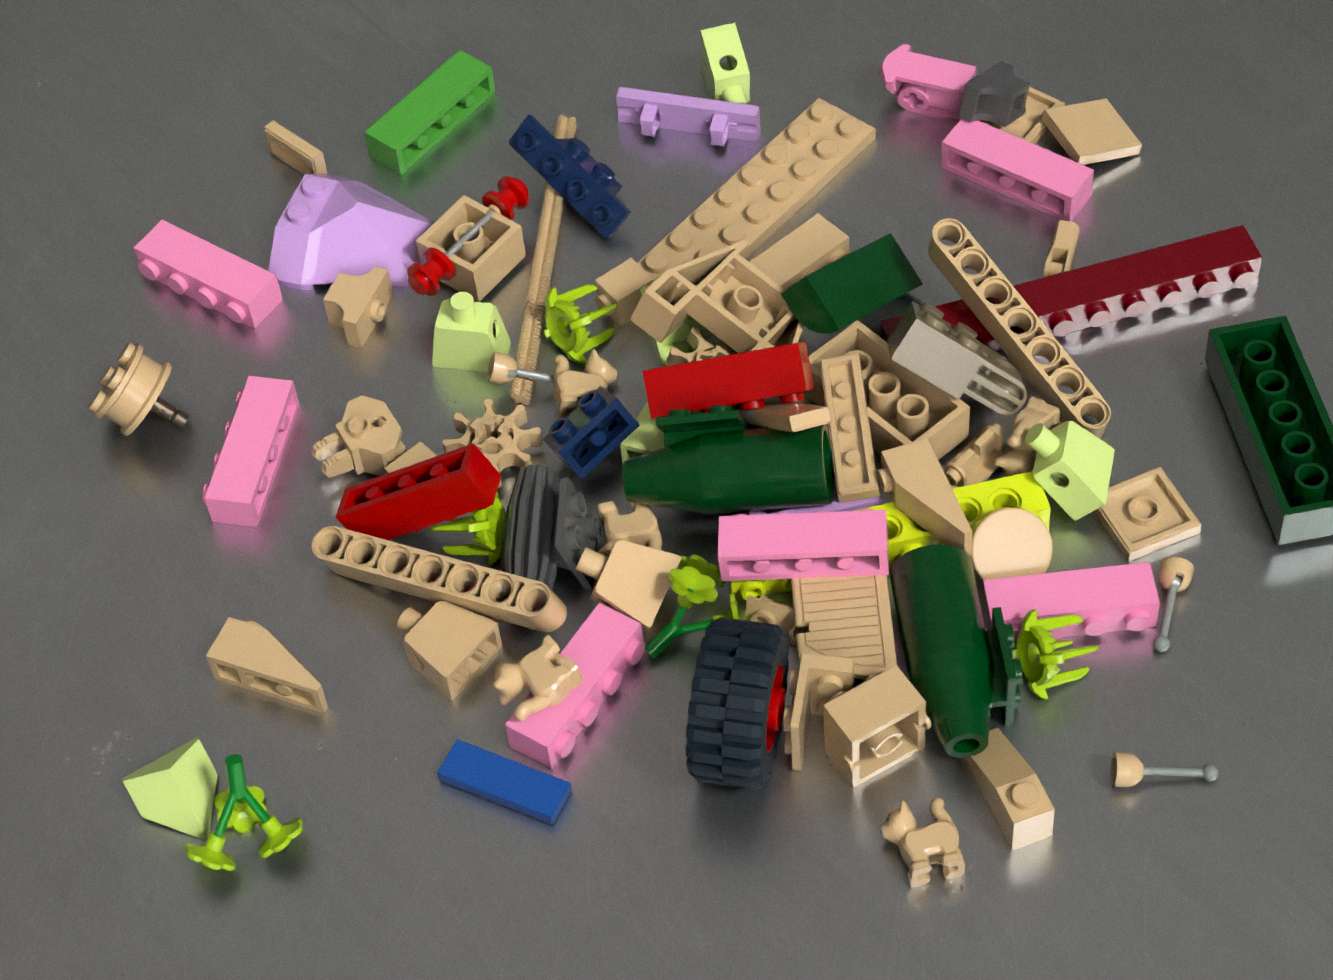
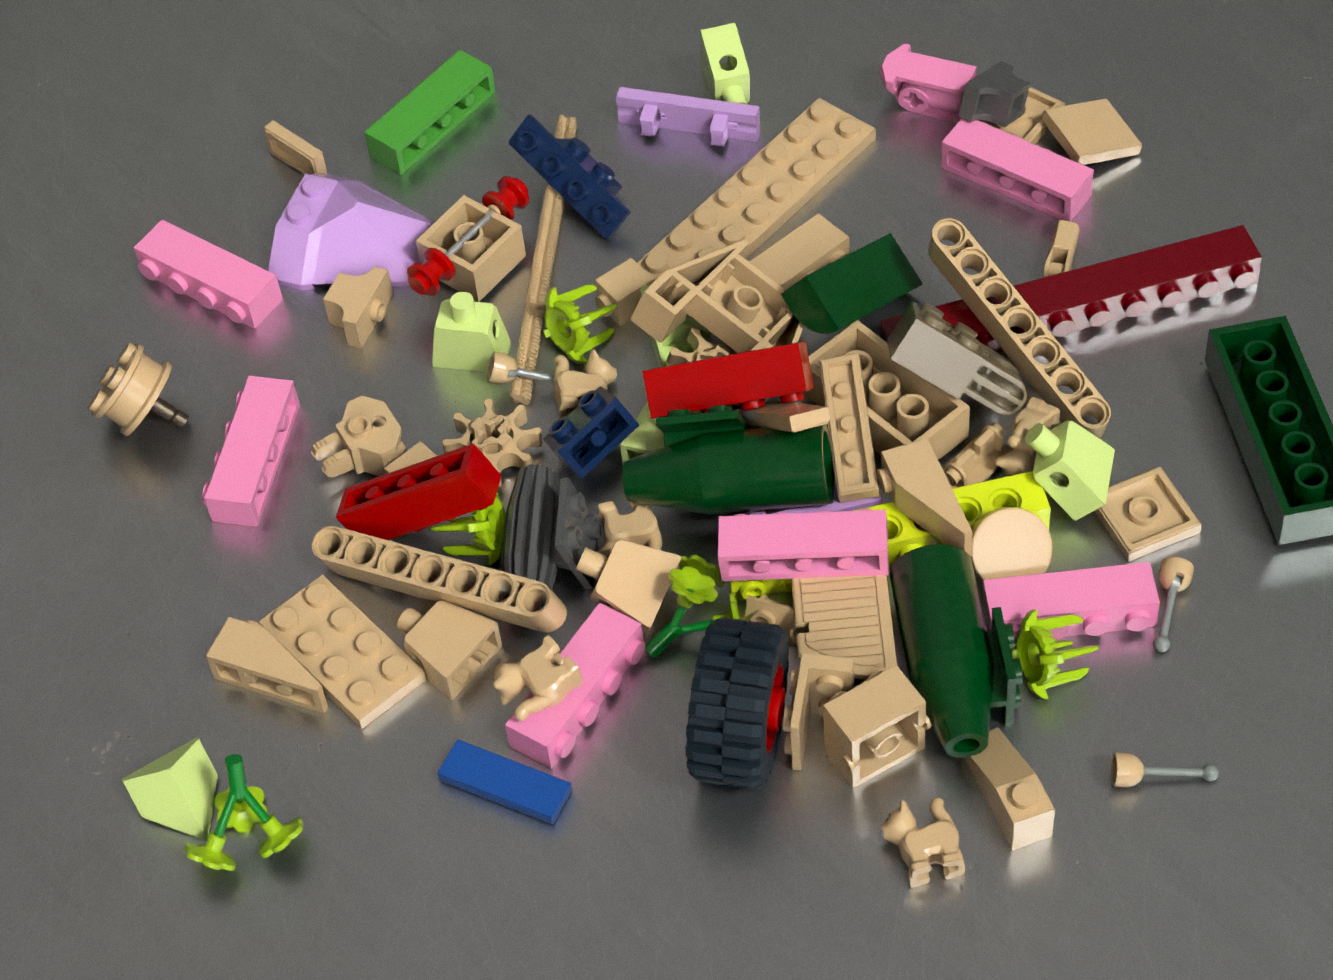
none -> tan plate [258,575,427,729]

